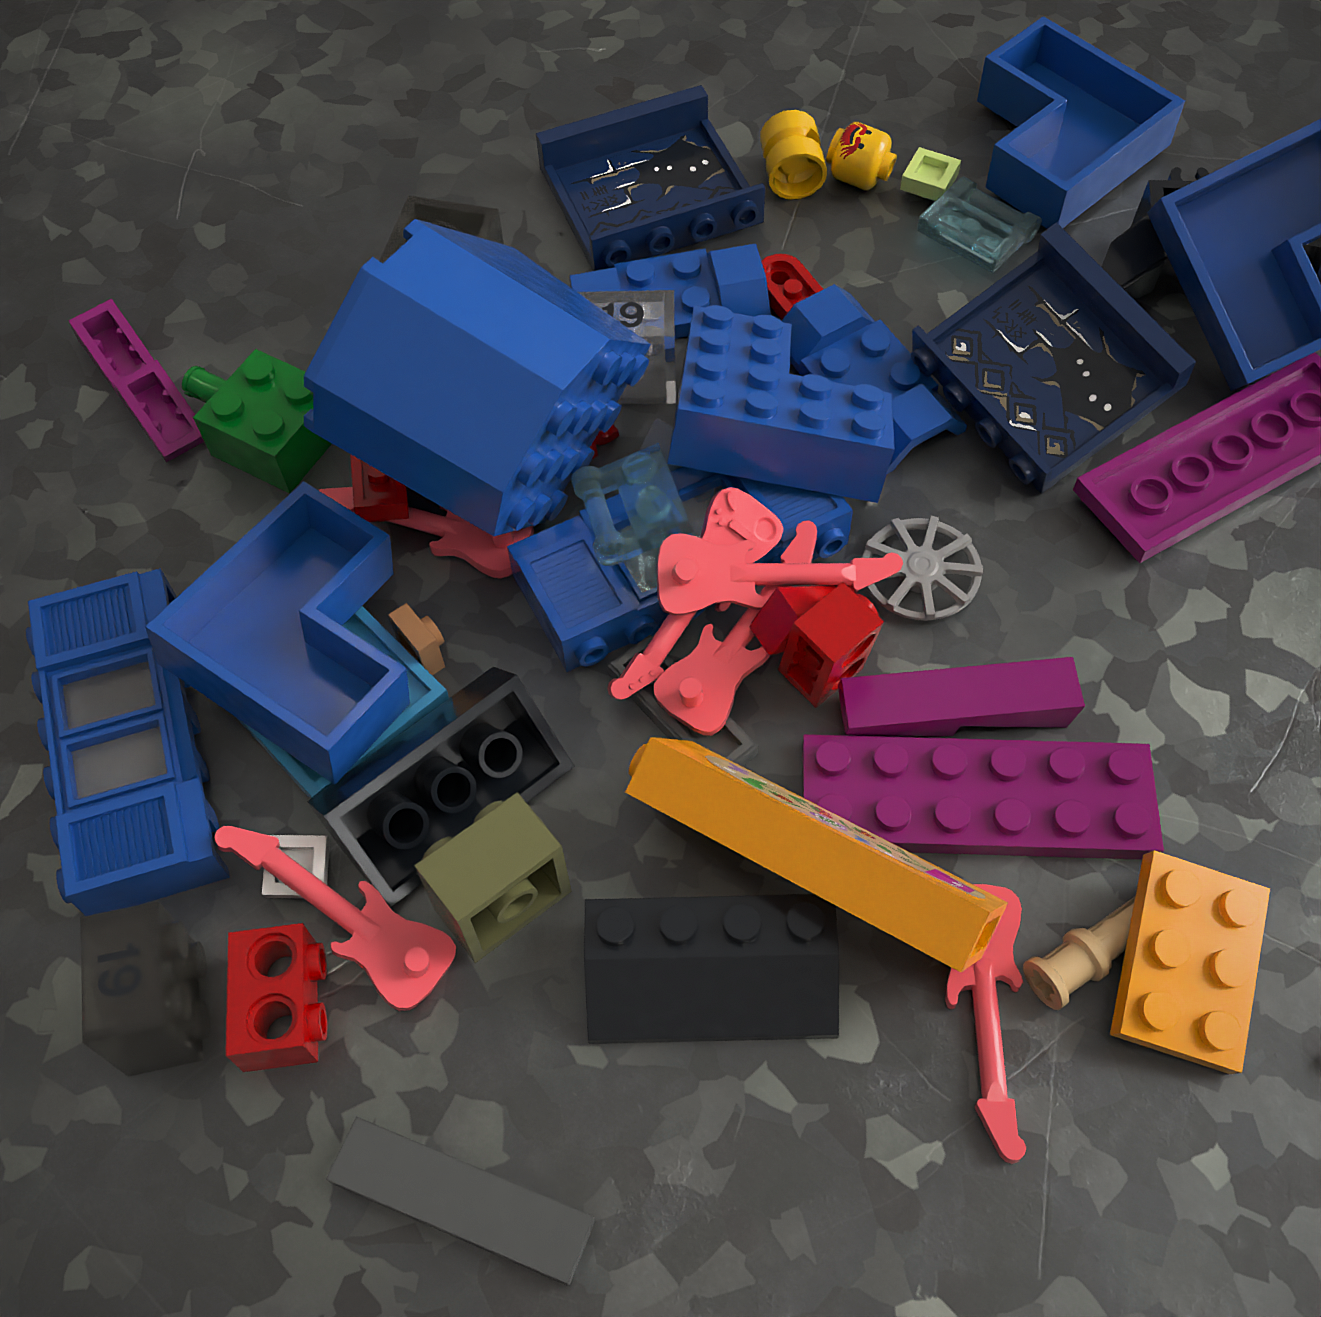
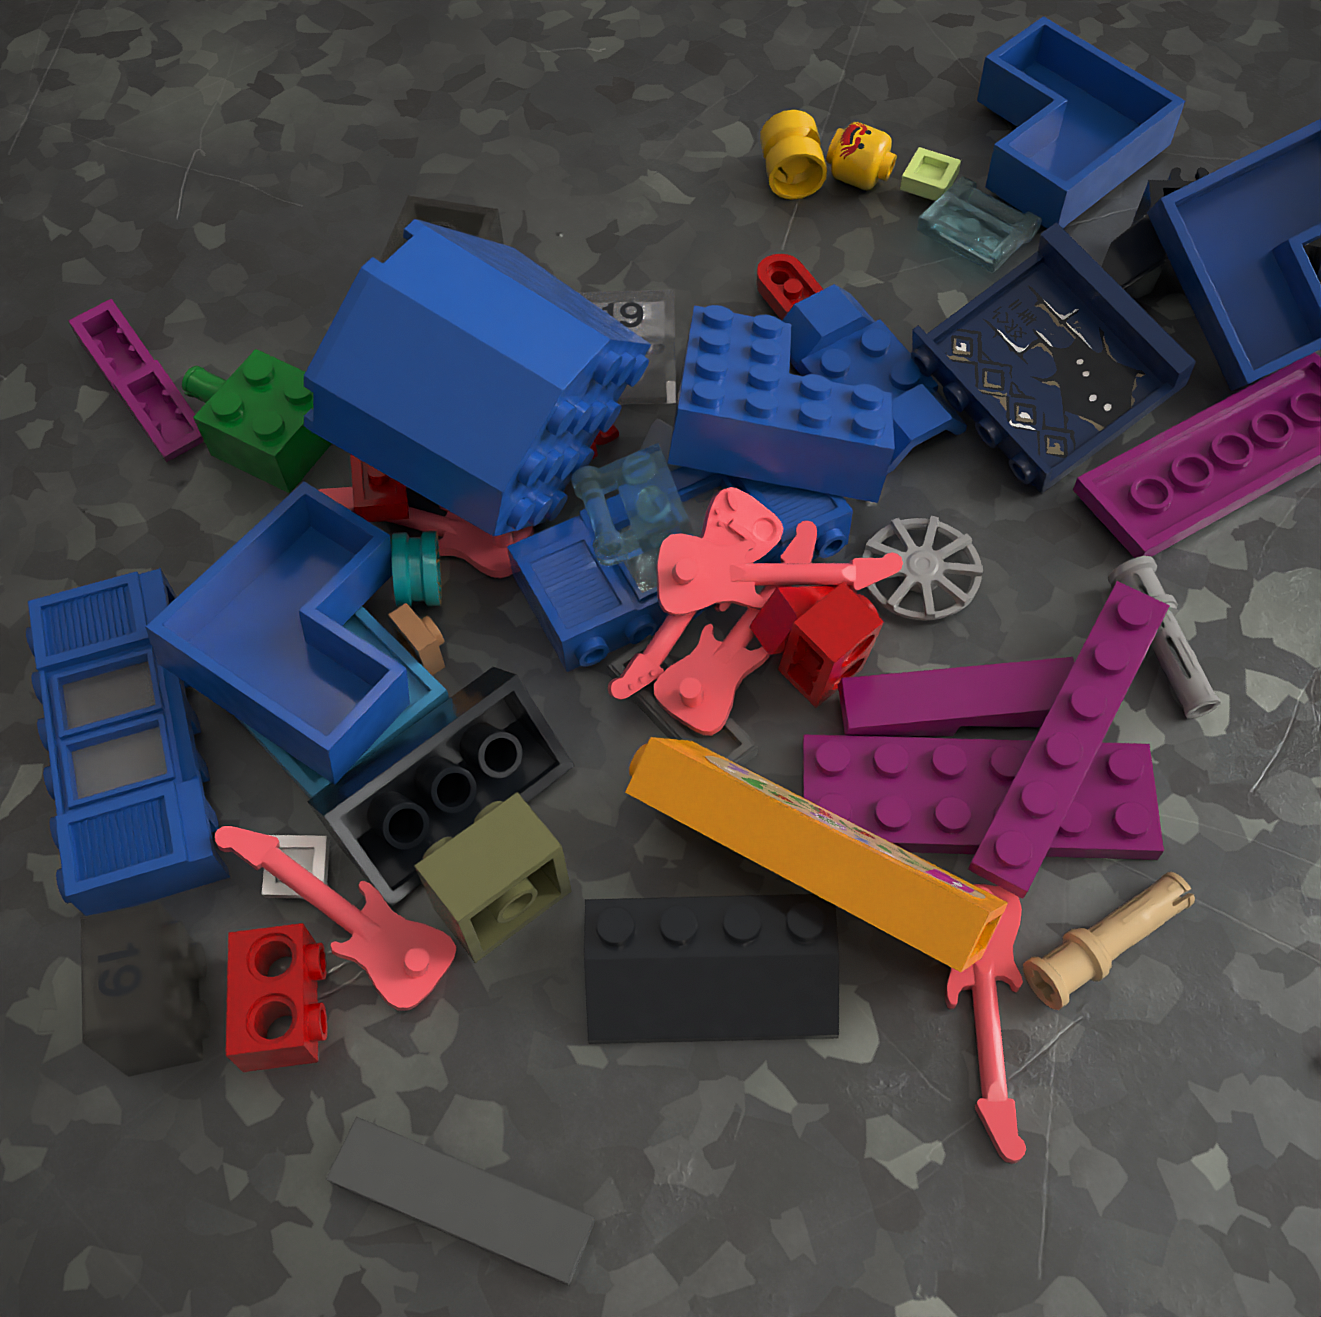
dark blue panel [536,85,765,271] -> none
blue piece [569,243,771,343] -> none
light orange plate [1110,850,1270,1074] -> none
none -> teal wheel [392,531,442,608]
none -> magenta plate [967,581,1170,899]
none -> light grey pin [1108,556,1221,719]

